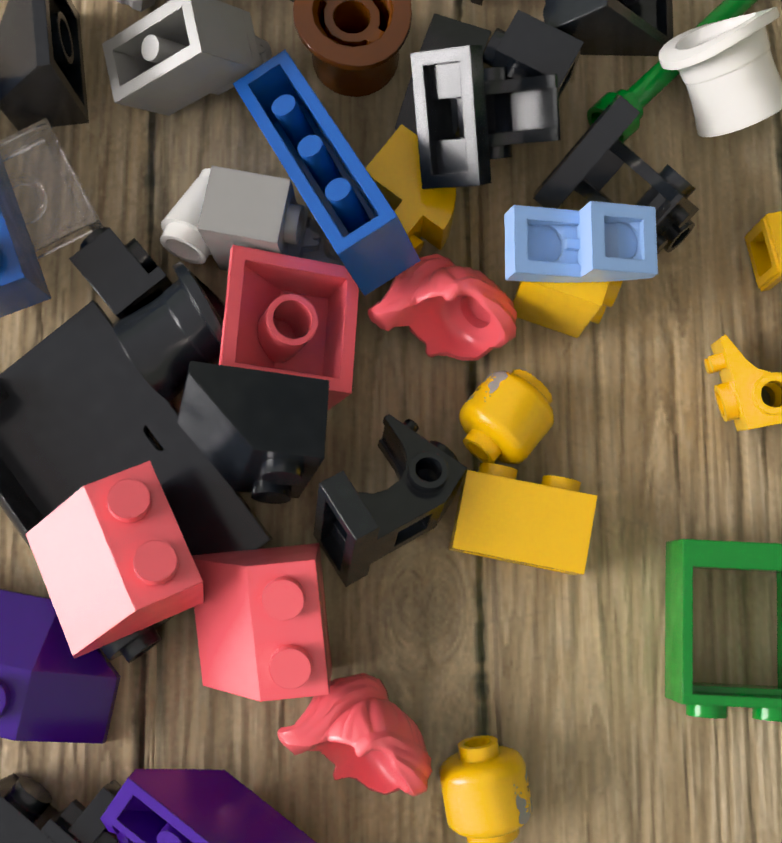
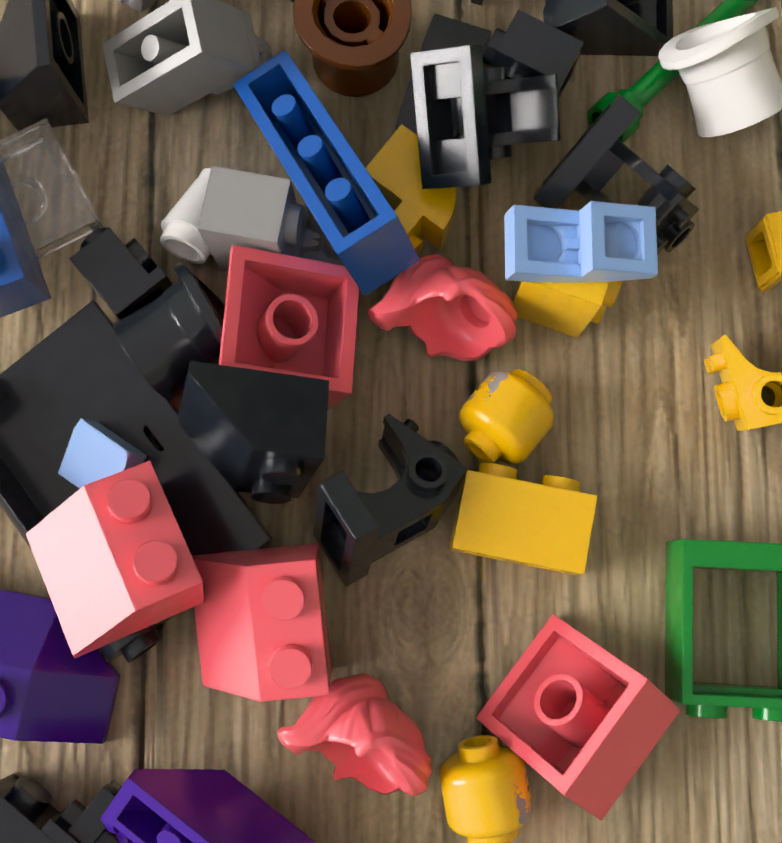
none -> light blue slope [58,418,147,489]
none -> coral slope [476,614,680,821]

